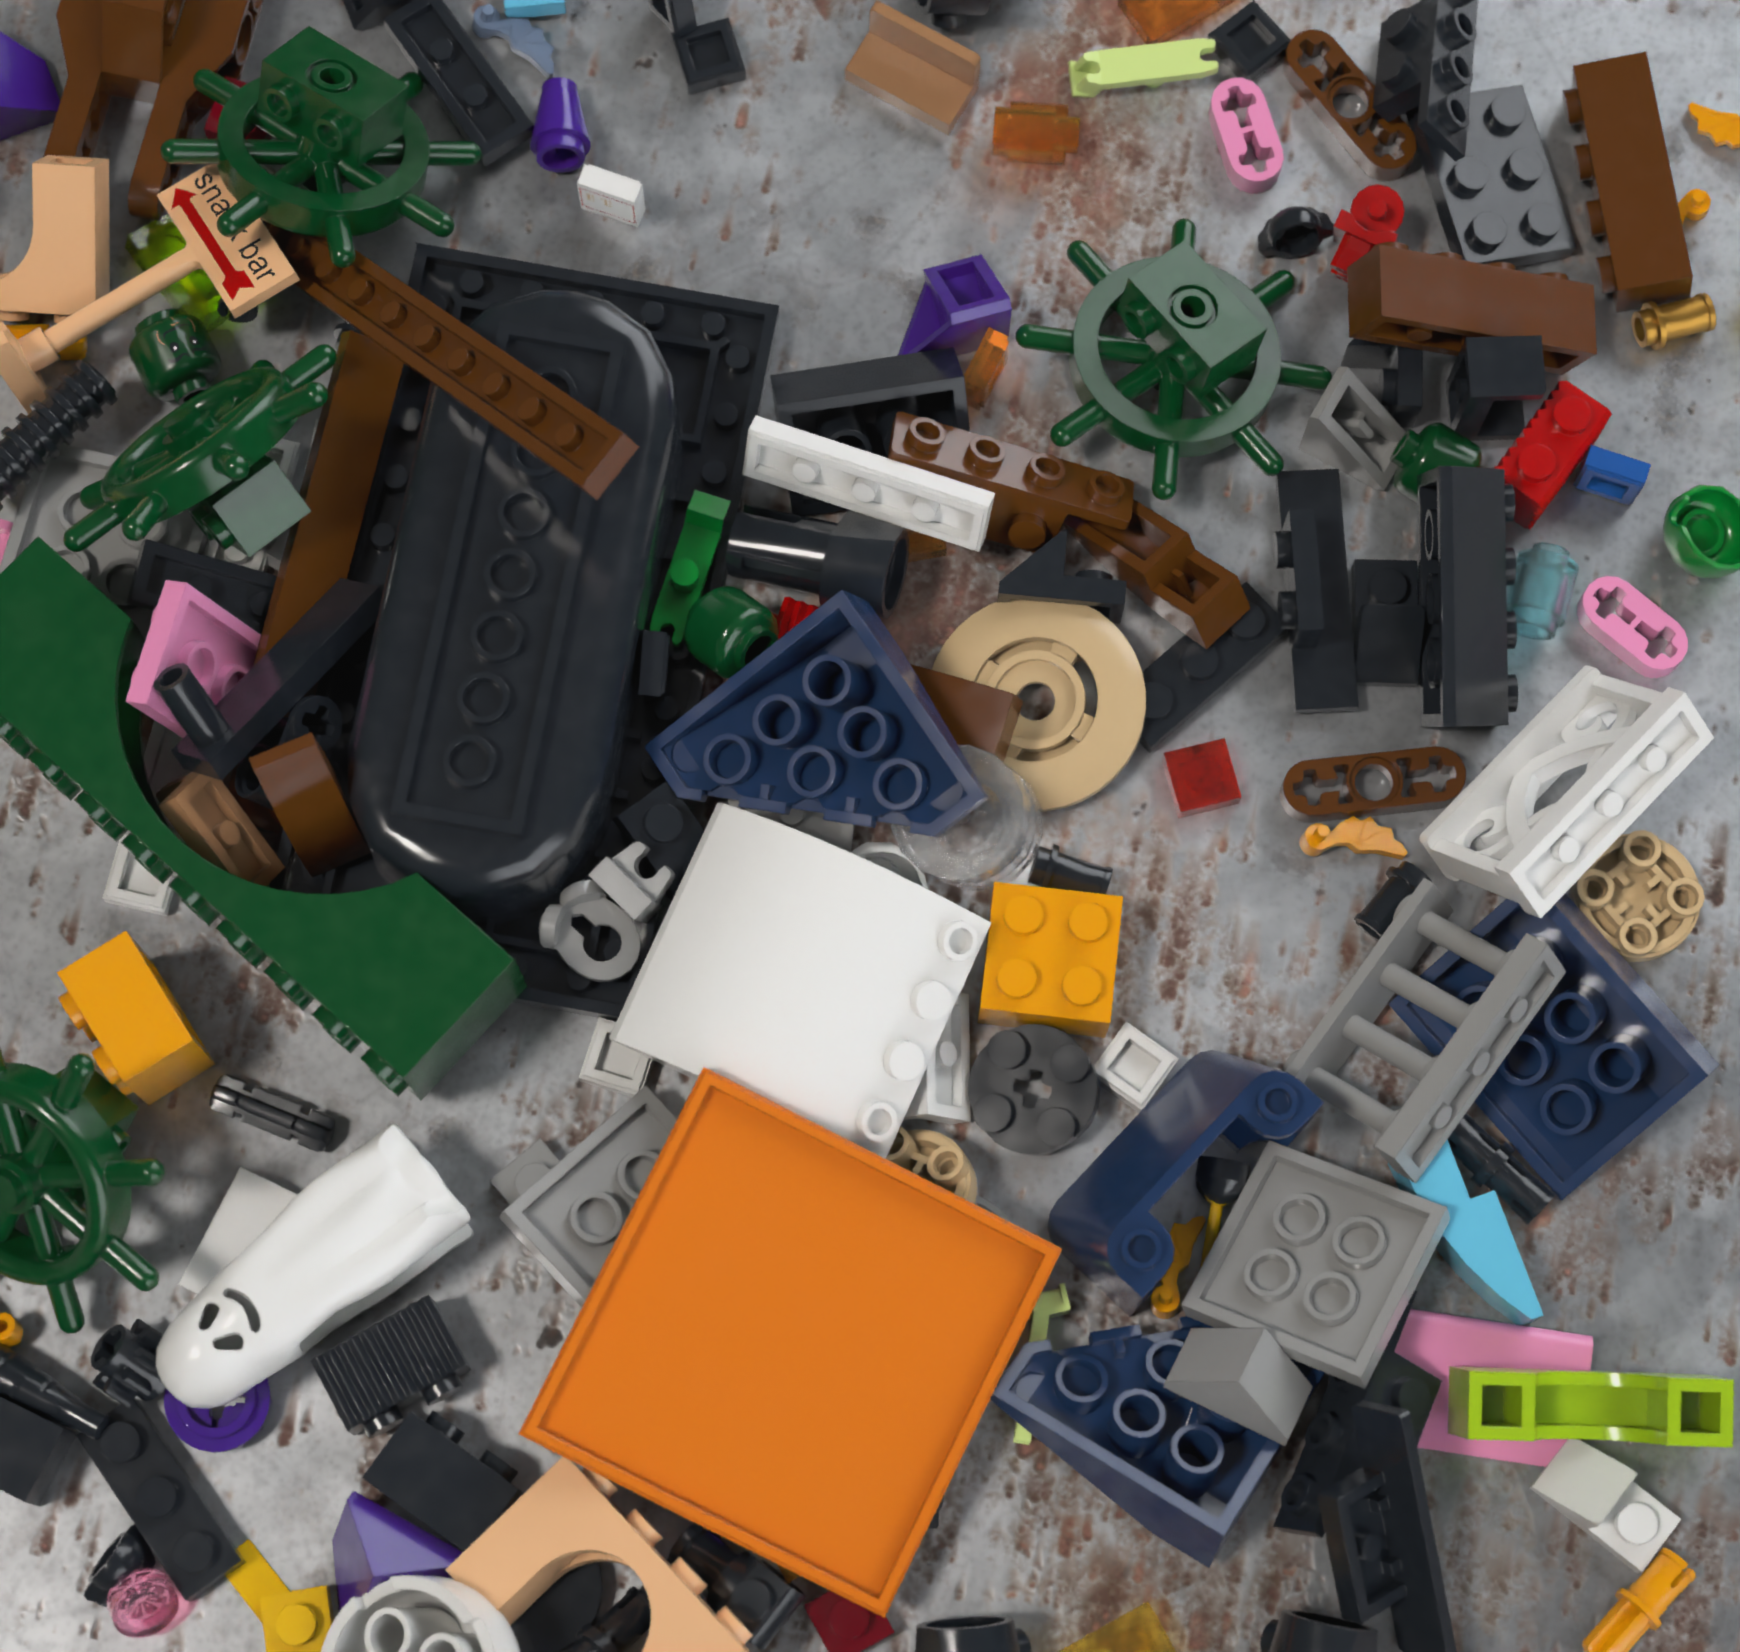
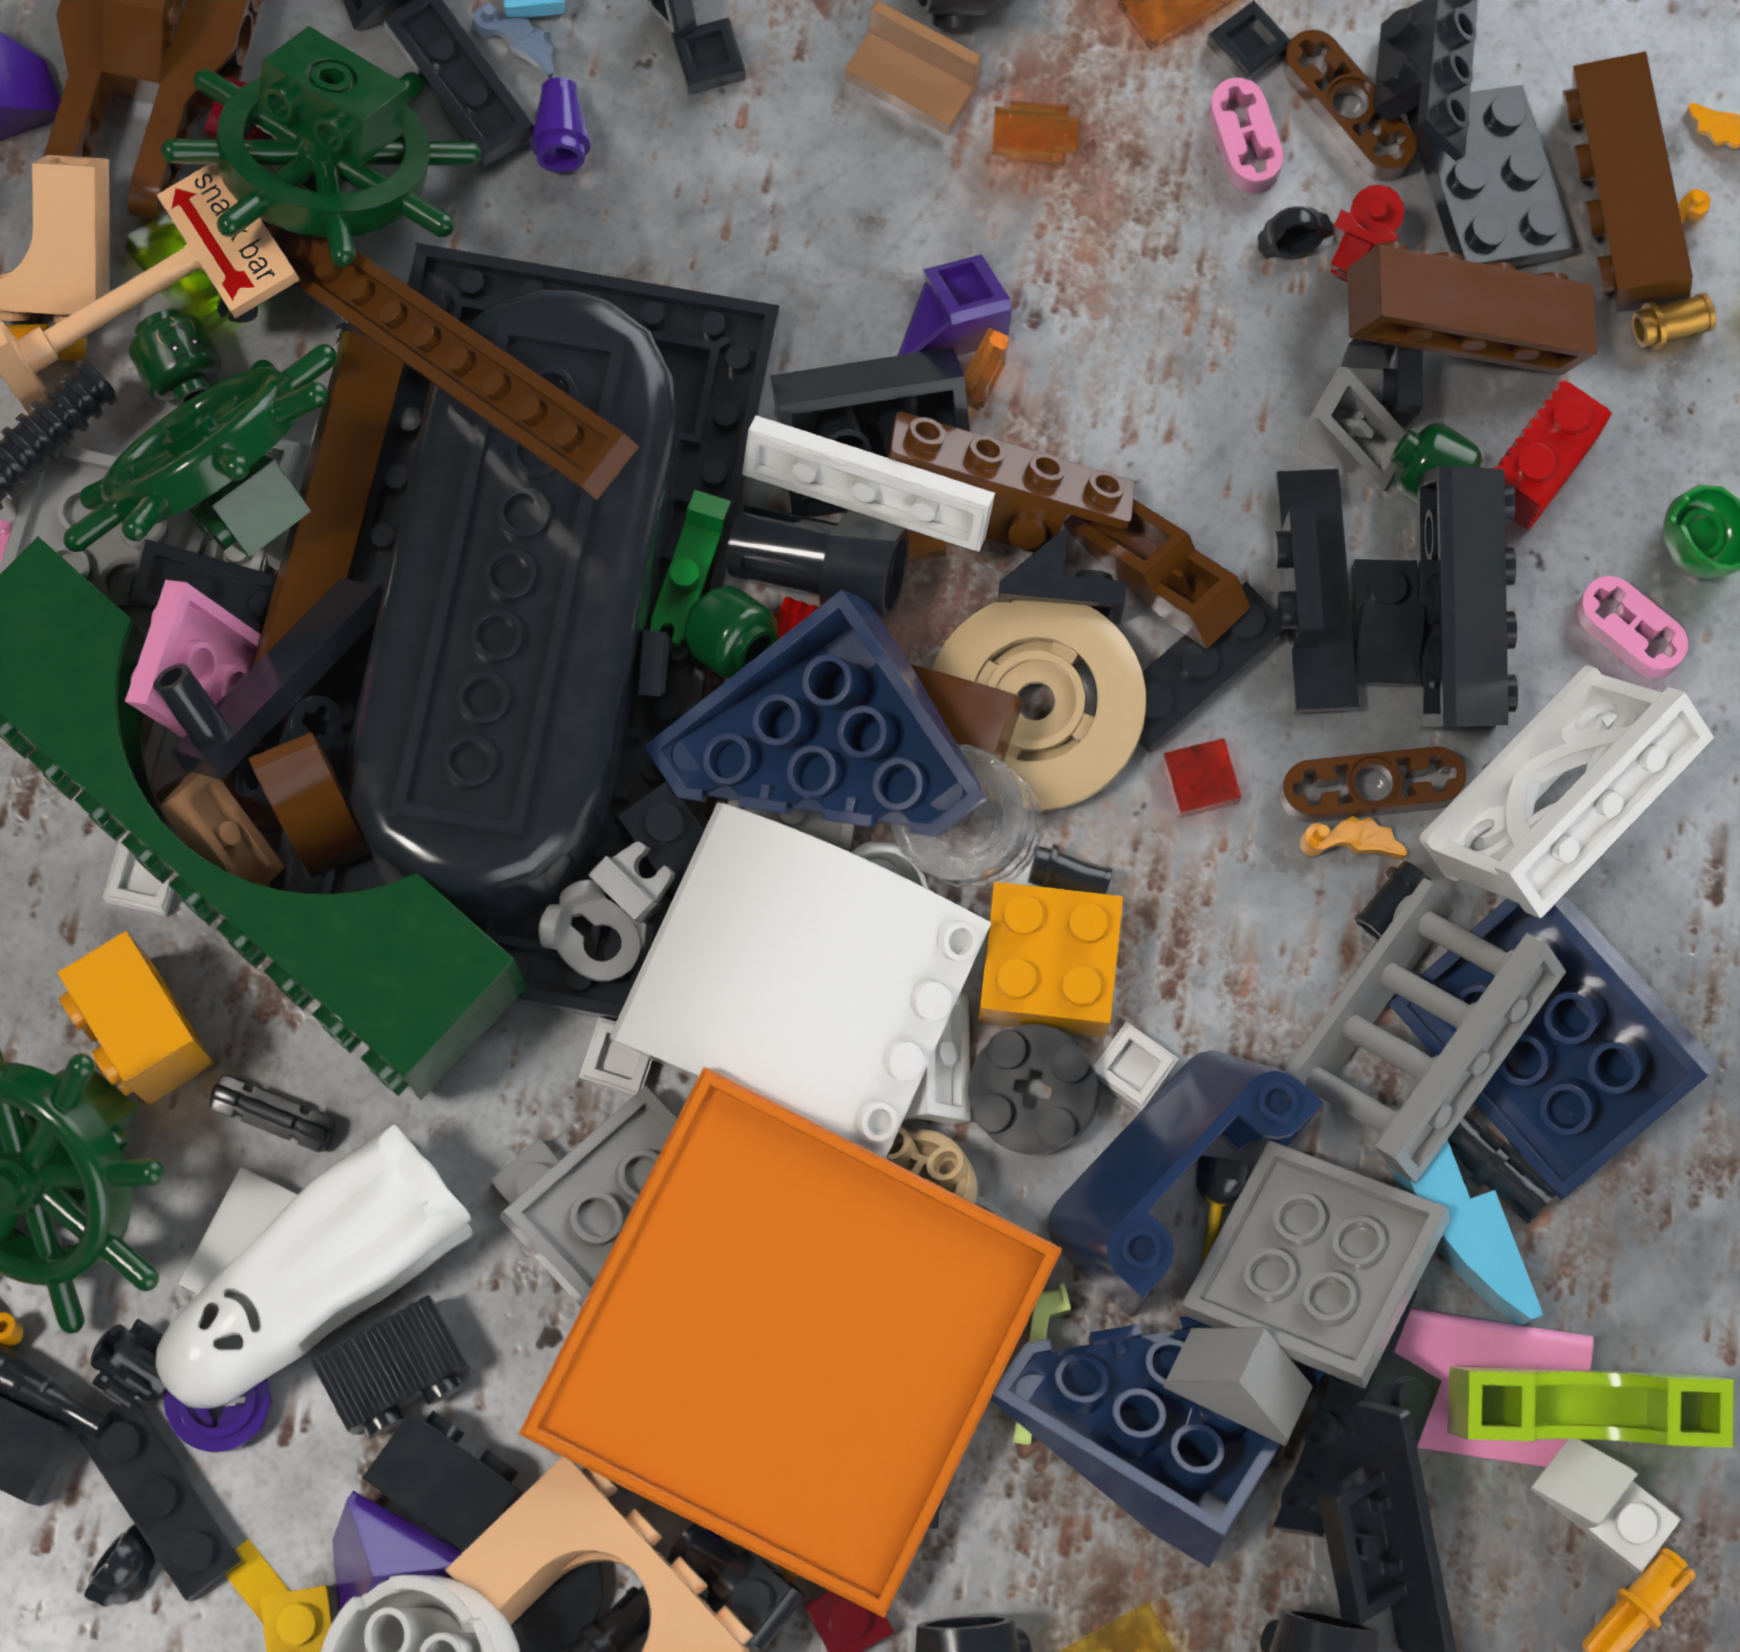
clear pink tile [106,1568,179,1638] -> none
white tile [577,164,645,228] -> none
dark green piece [1015,218,1332,500] -> none
yellowish green piece [1068,38,1218,97] -> none
light orange piece [1150,1216,1206,1319] -> none
black panel [1445,335,1546,441] -> none
clear light blue brick [1506,542,1579,640] -> none
tan tile [1569,830,1705,962] -> none
blue tile [1573,445,1651,505] -> none

